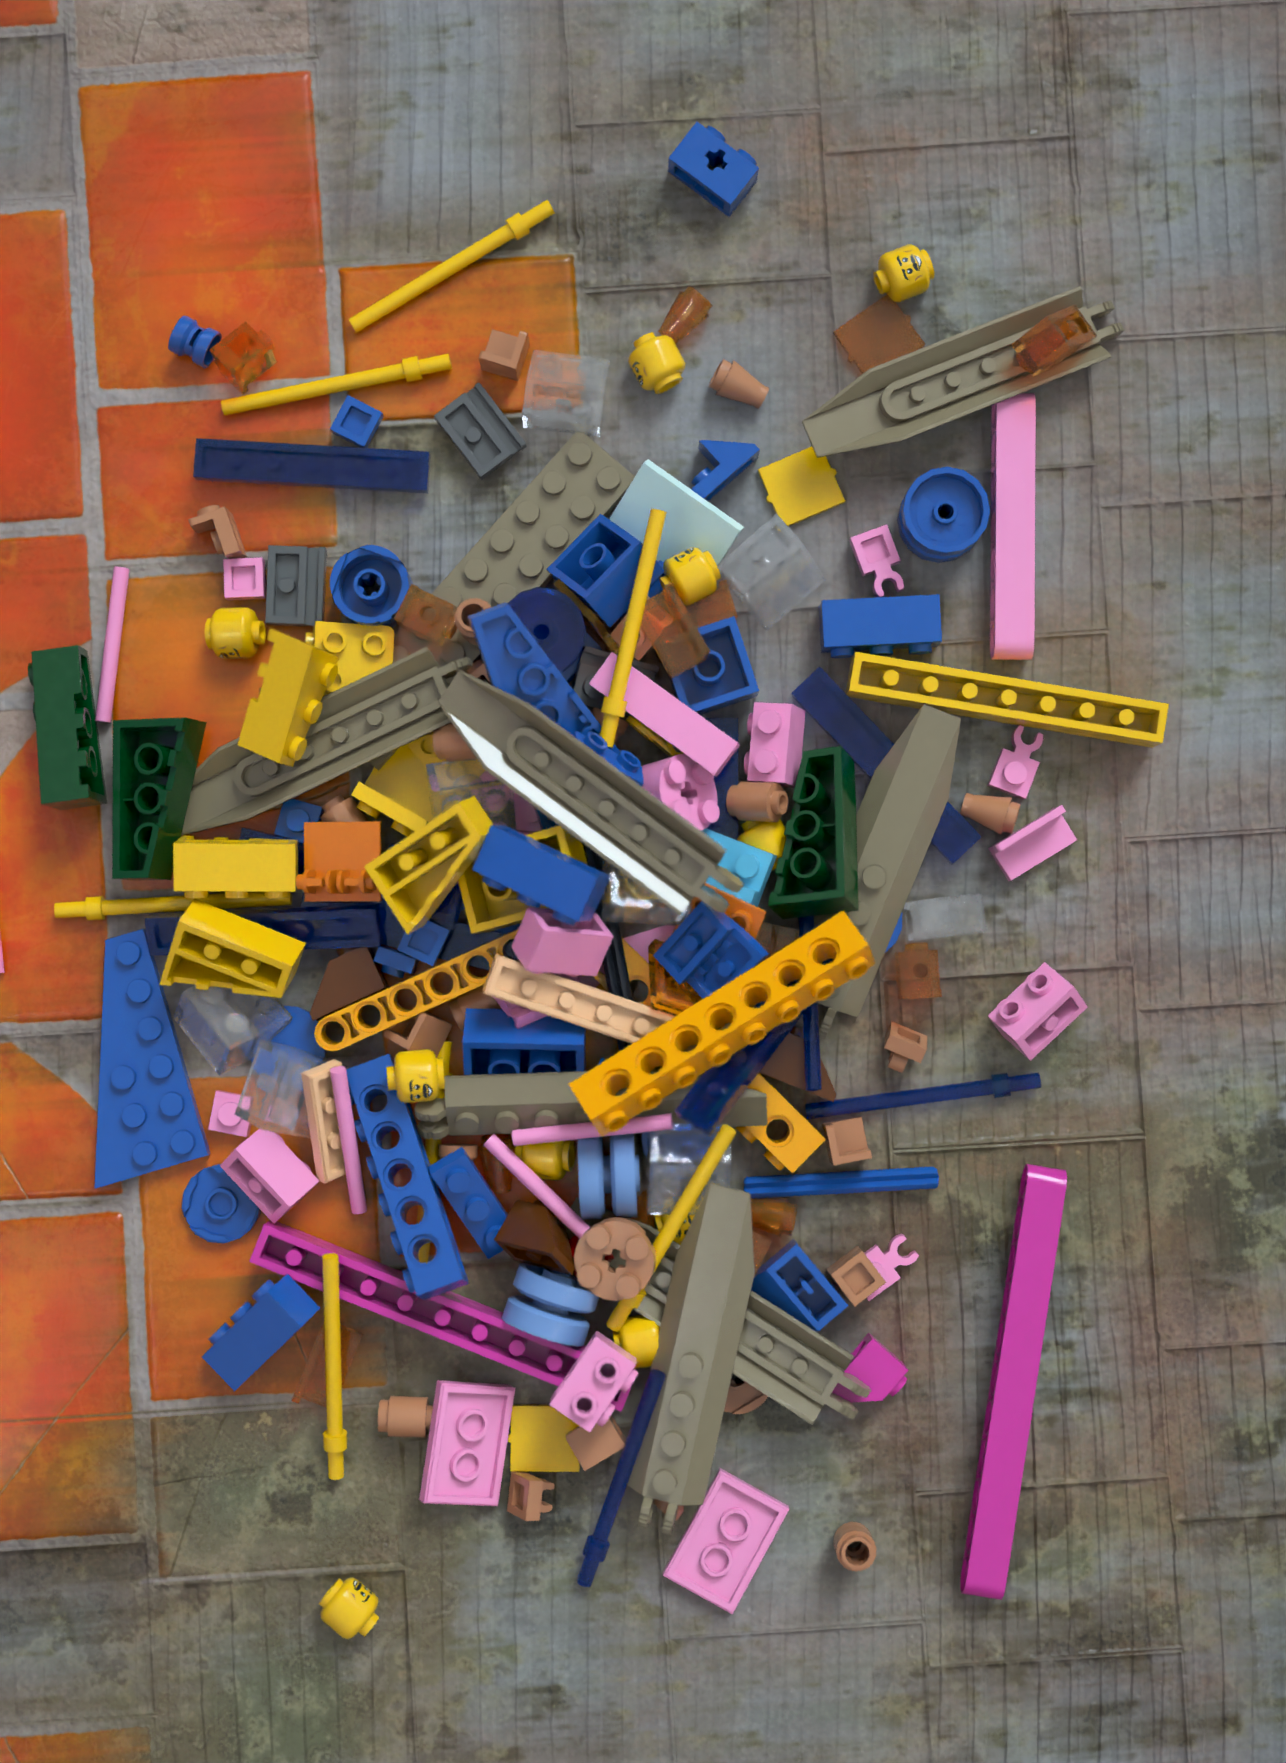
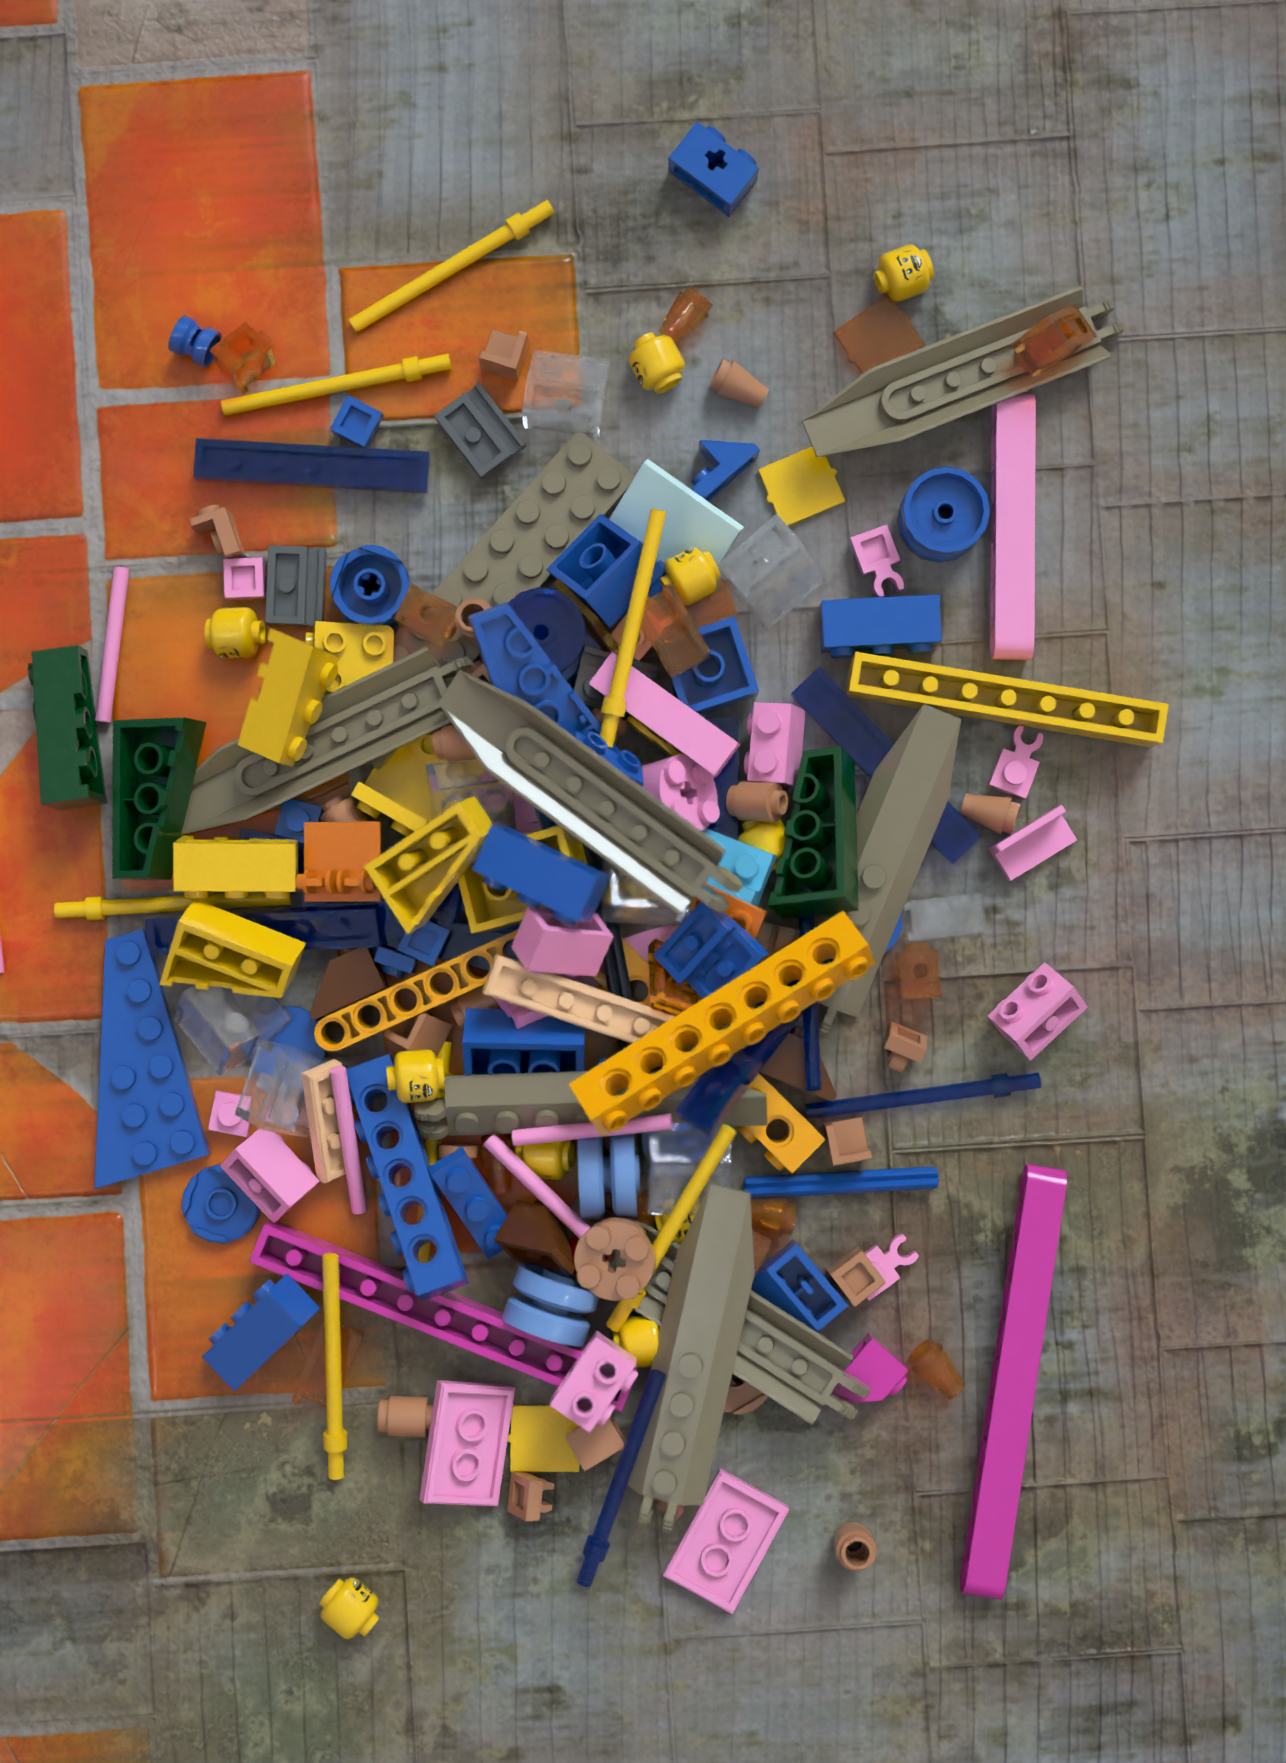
none -> clear orange cone [909,1339,965,1399]

